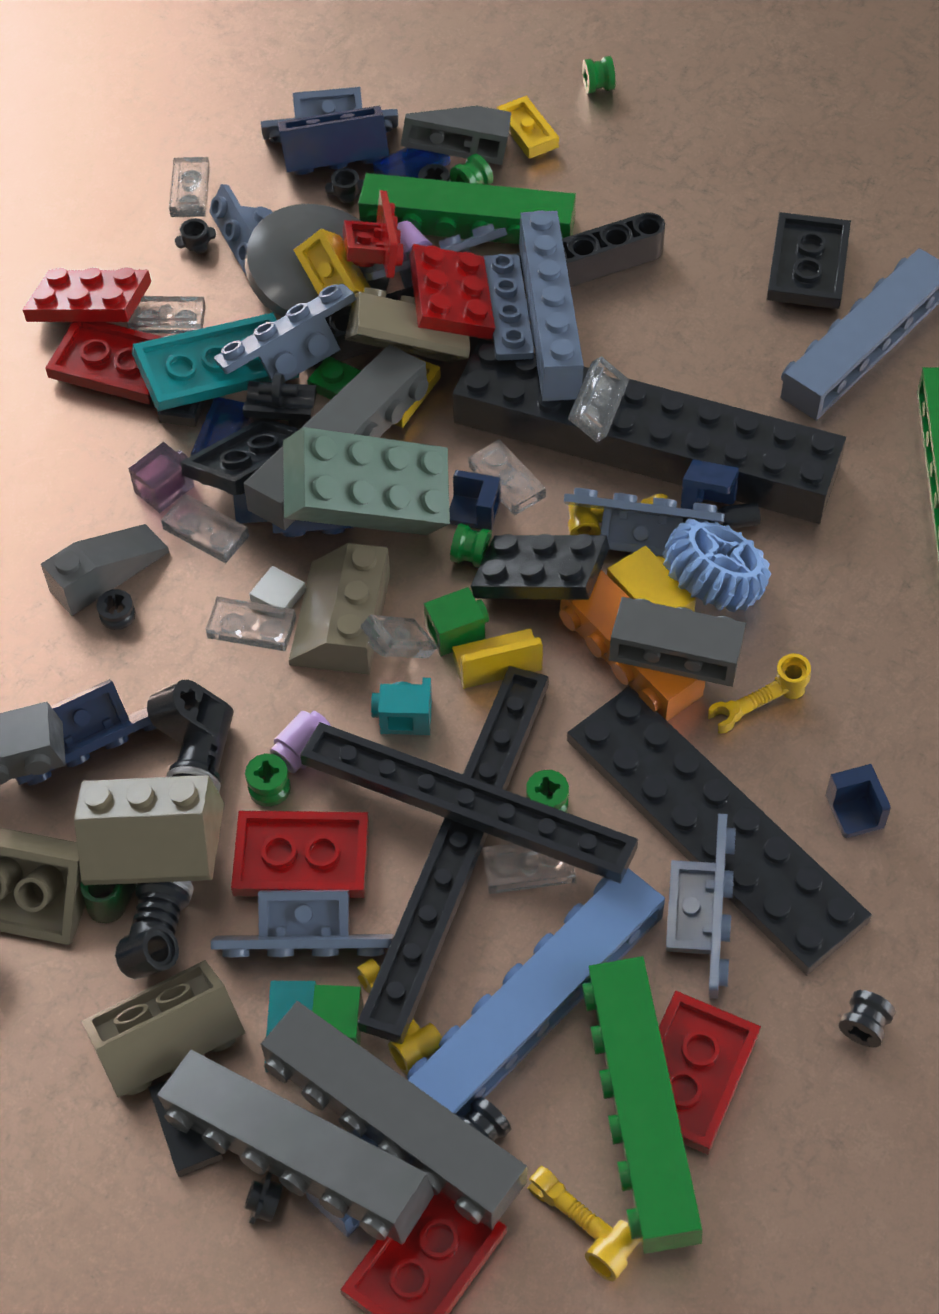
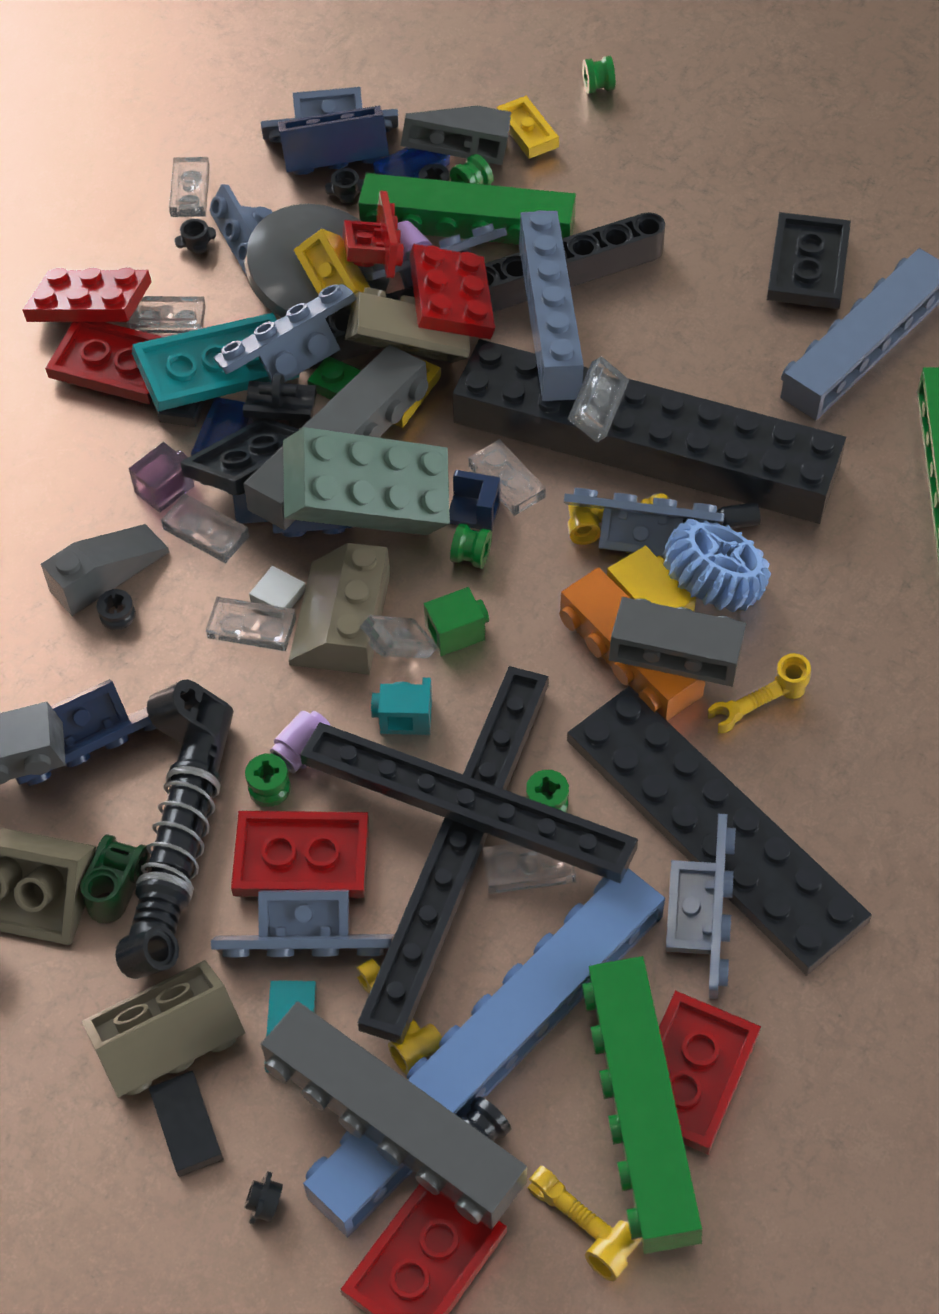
dark tan slope [74,775,224,885] -> none
dark grey brick [157,1050,434,1245] -> none
green brick [312,985,364,1045] -> none
yellow panel [452,628,543,689] -> none
black plate [471,534,610,600] -> none
sand blue bracket [484,254,534,360] -> none
dark blue panel [681,459,739,510] -> none
dark blue panel [825,764,891,838] -> none
black wheel [838,990,896,1048] -> none

